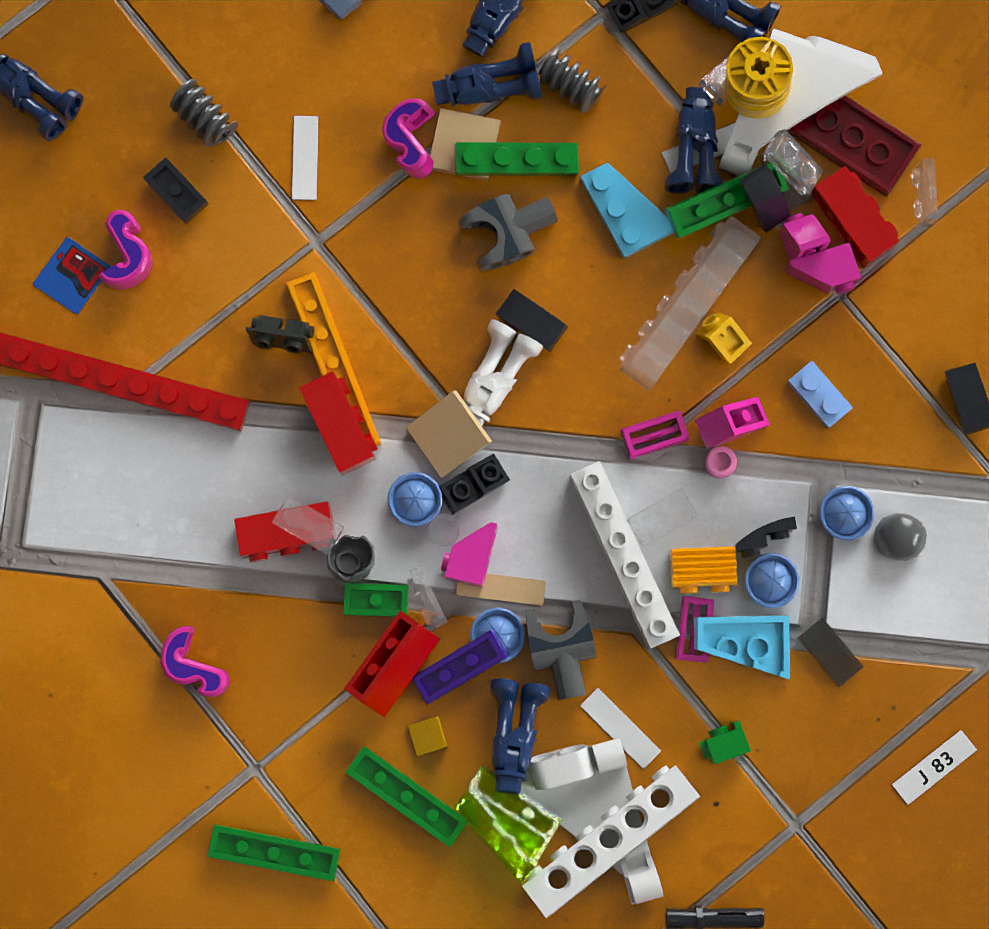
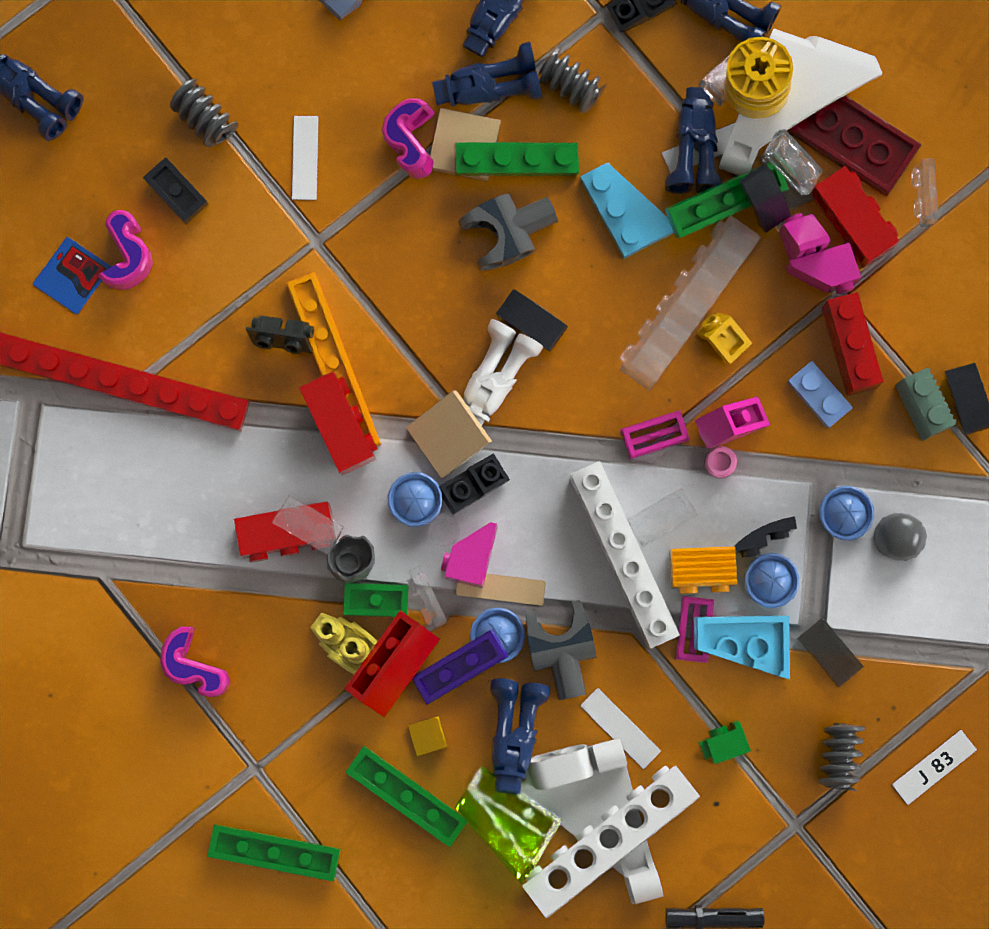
none -> light yellow connector [310,612,378,675]
none -> dark grey piece [818,723,865,791]
none -> red brick [822,292,884,396]
none -> sand green brick [895,368,957,441]

